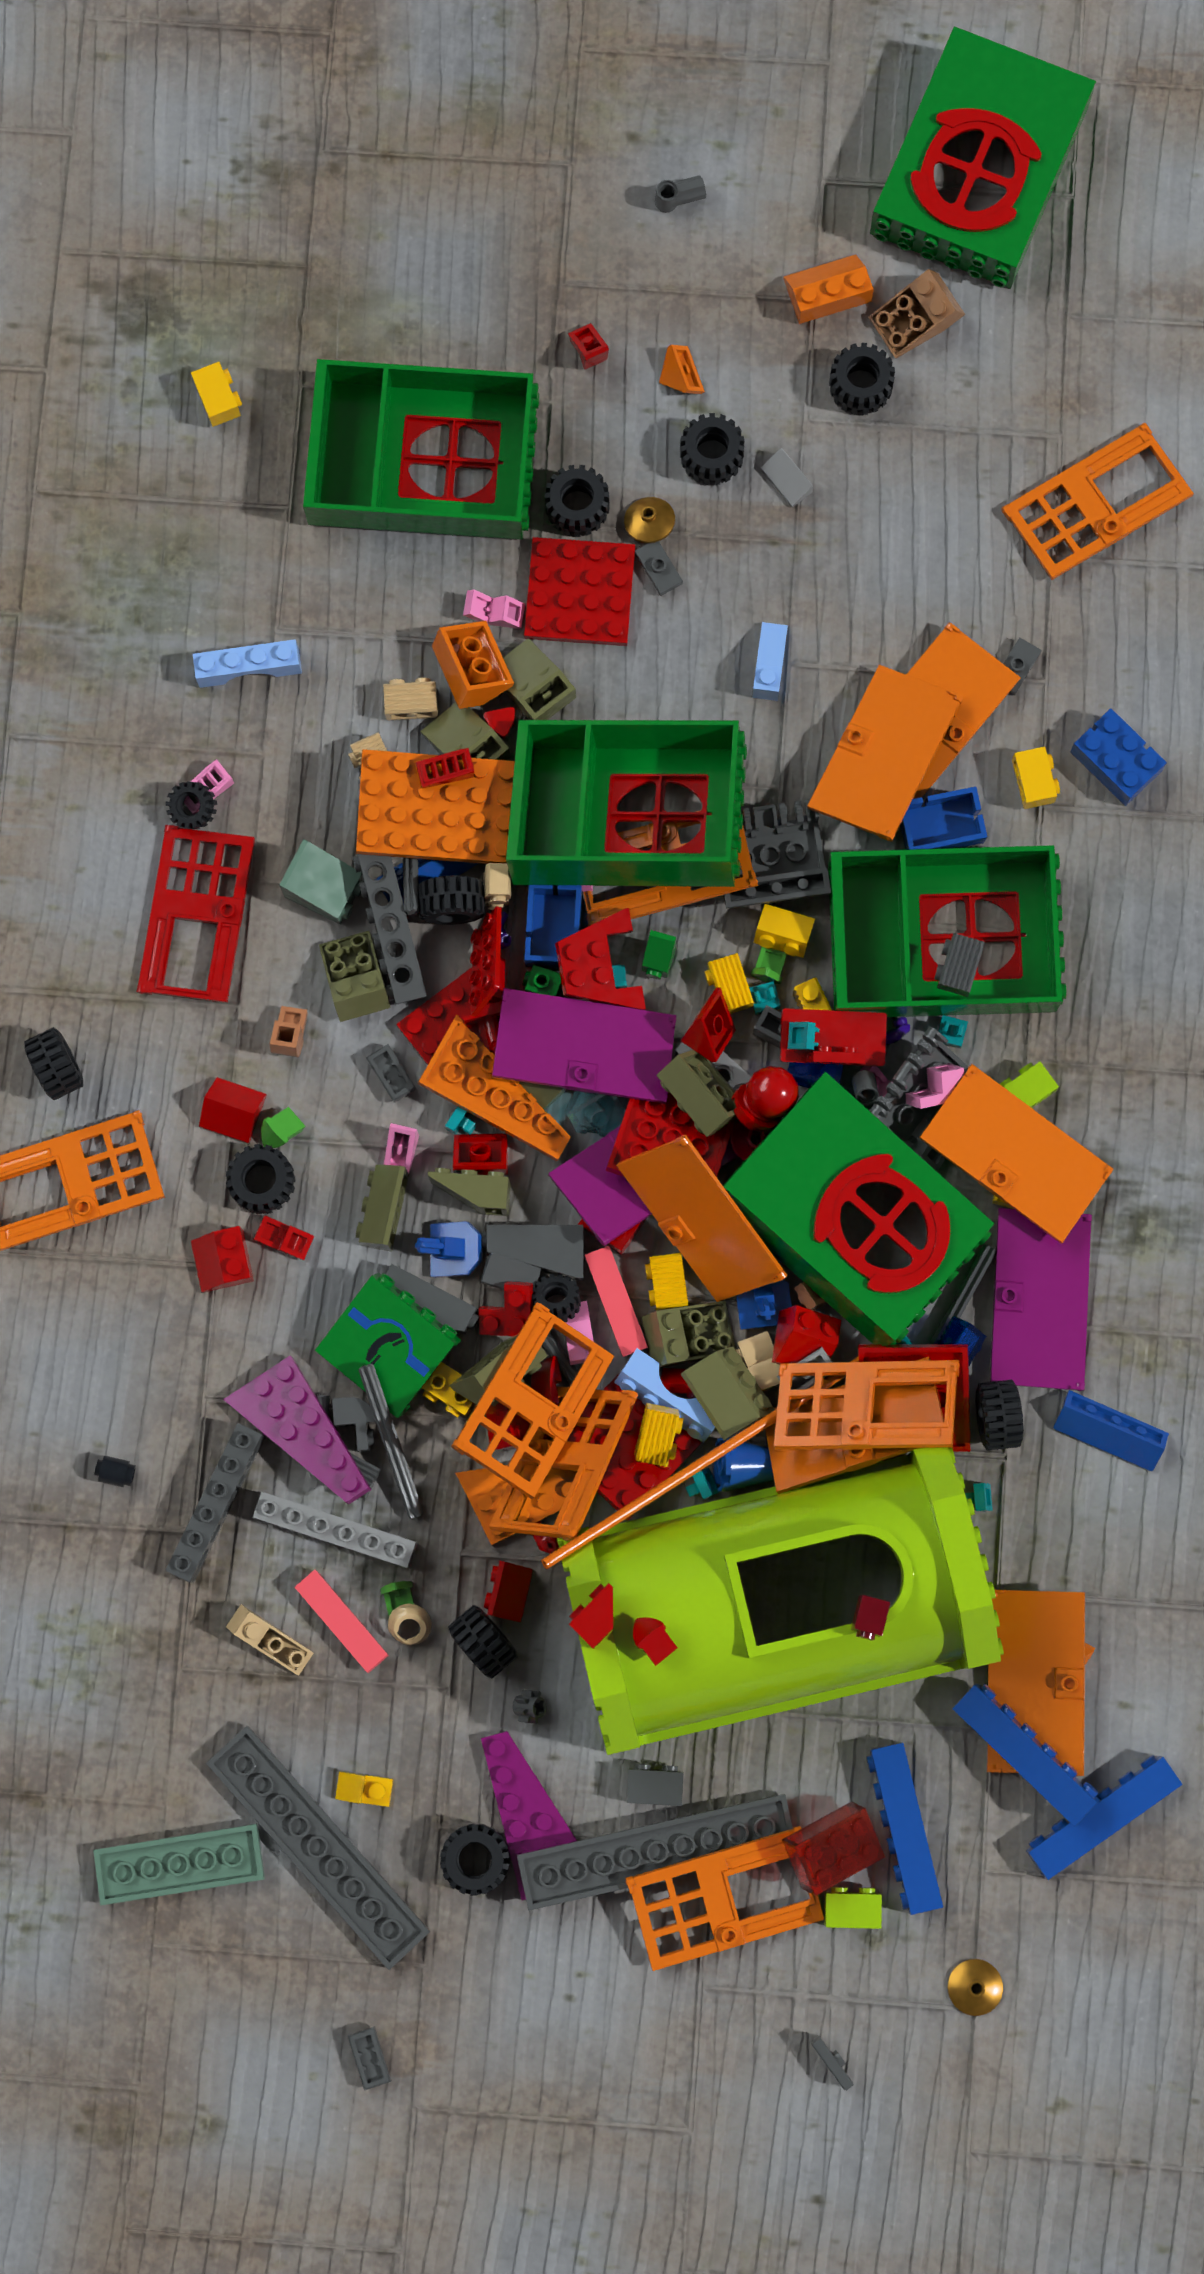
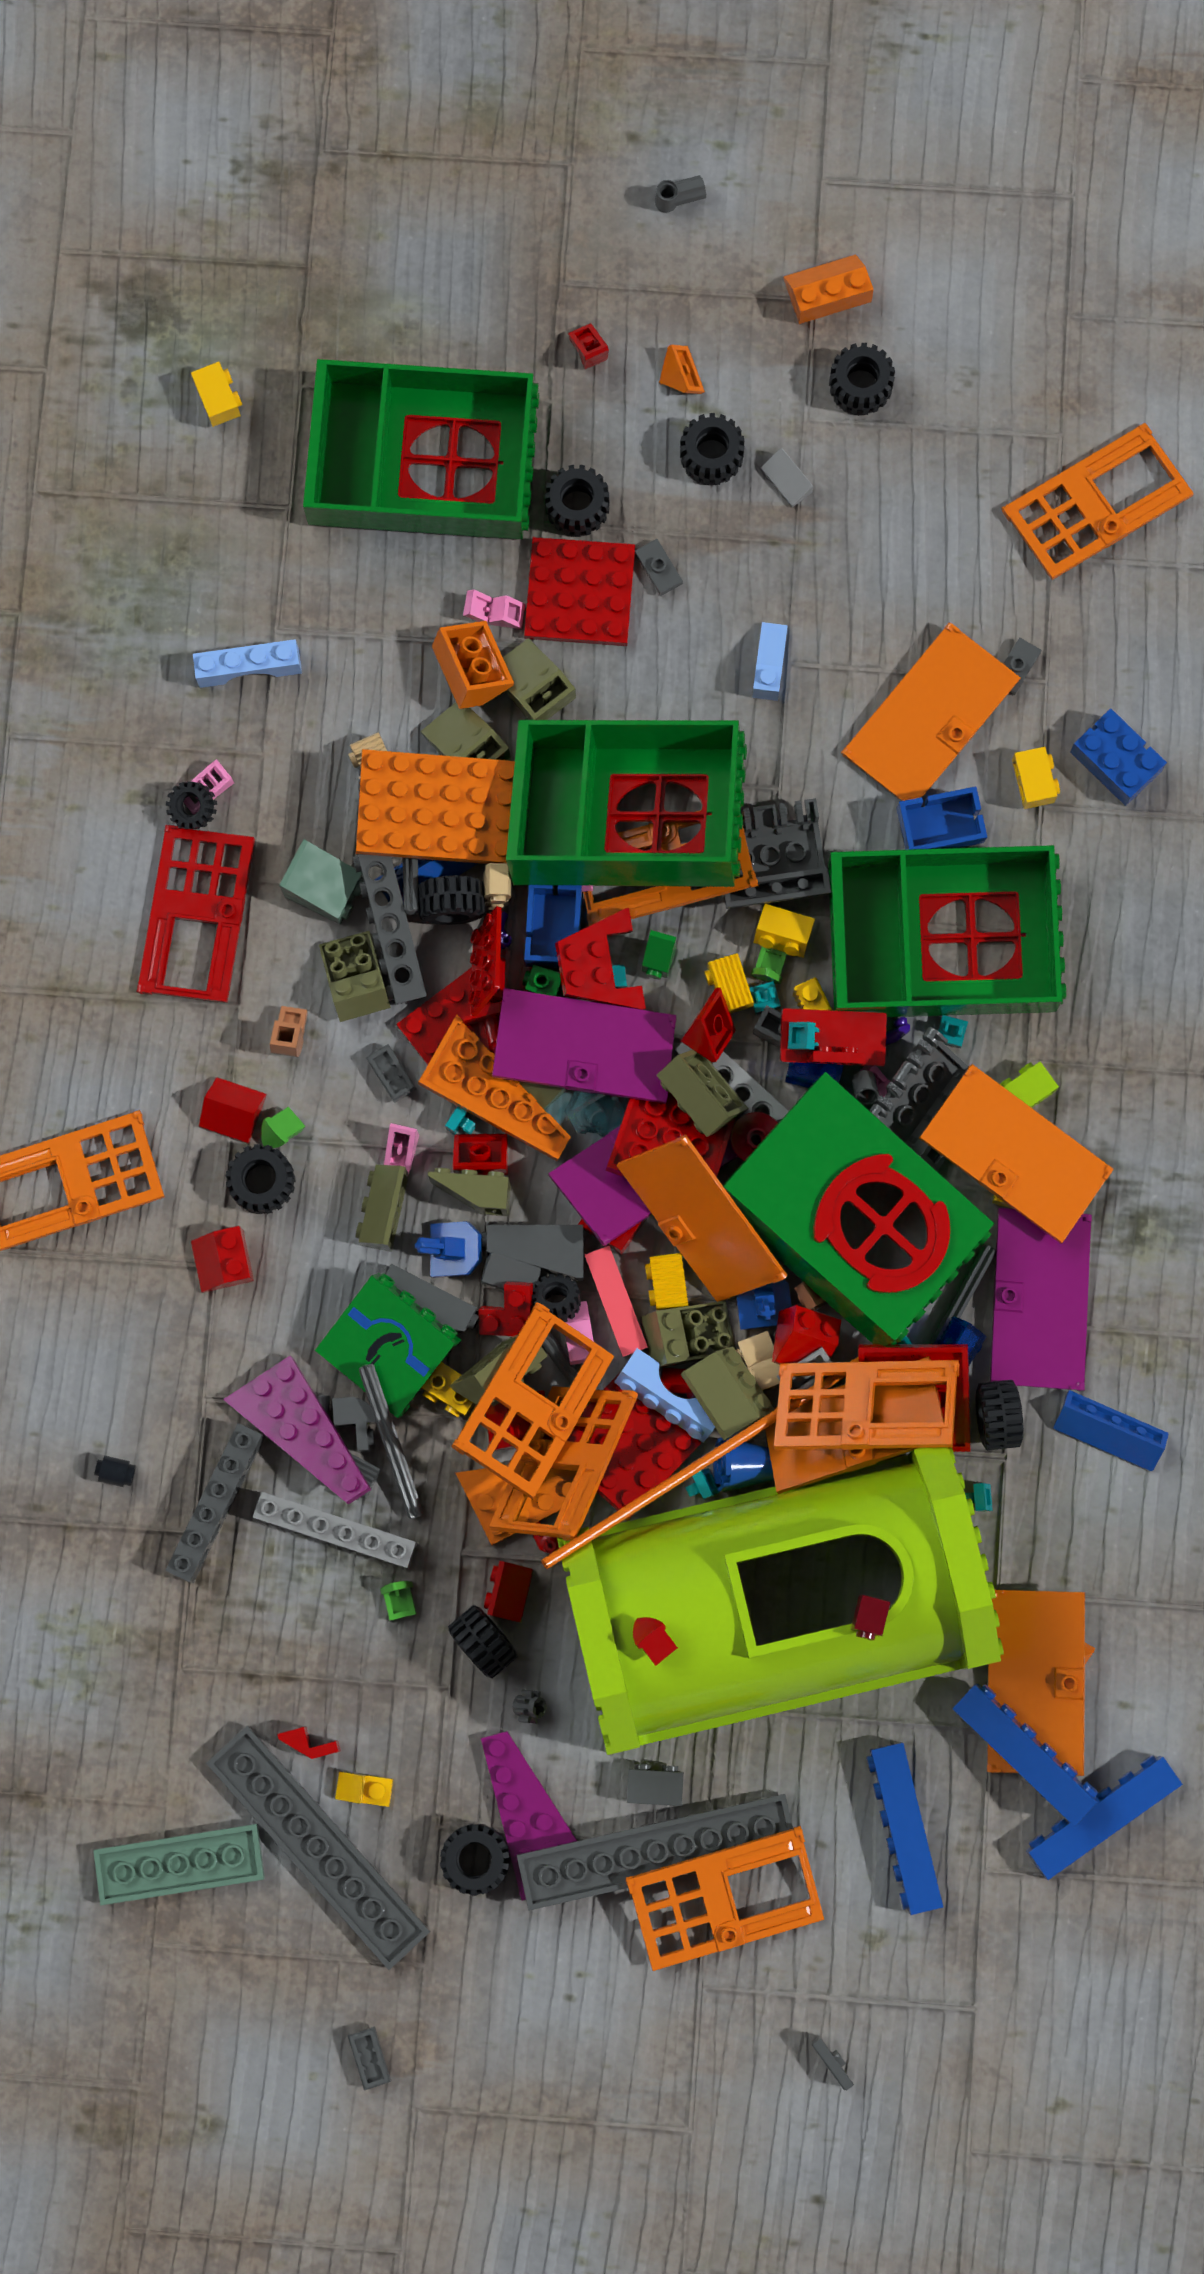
black tyre [24,1027,83,1100] -> none
tan slope [226,1604,314,1676] -> none
red slope [253,1215,314,1261] -> none
coral slope [294,1570,389,1673] -> none
tan brick [383,678,438,721] -> none
tan piece [388,1603,432,1646] -> none
red slope [416,748,475,788] -> none
red tile [484,707,515,739] -> none
red slope [531,1356,562,1405] -> none
red slope [569,1583,614,1649] -> none
pearl gold dish [624,497,675,543] -> none
yellow brick [634,1403,683,1467] -> none
red tile [732,1066,799,1133] -> none
clear red brick [782,1801,885,1896] -> none
orange door [807,665,964,842] -> none
lime brick [824,1887,882,1929] -> none
medium nougat slope [869,269,965,358] -> none
green panel [870,26,1096,289] -> none
bright pink slope [906,1063,964,1109] -> none
dark grey brick [934,933,985,997] -> none
pearl gold dish [948,1959,1003,2016] -> none
none -> red slope [277,1726,341,1759]

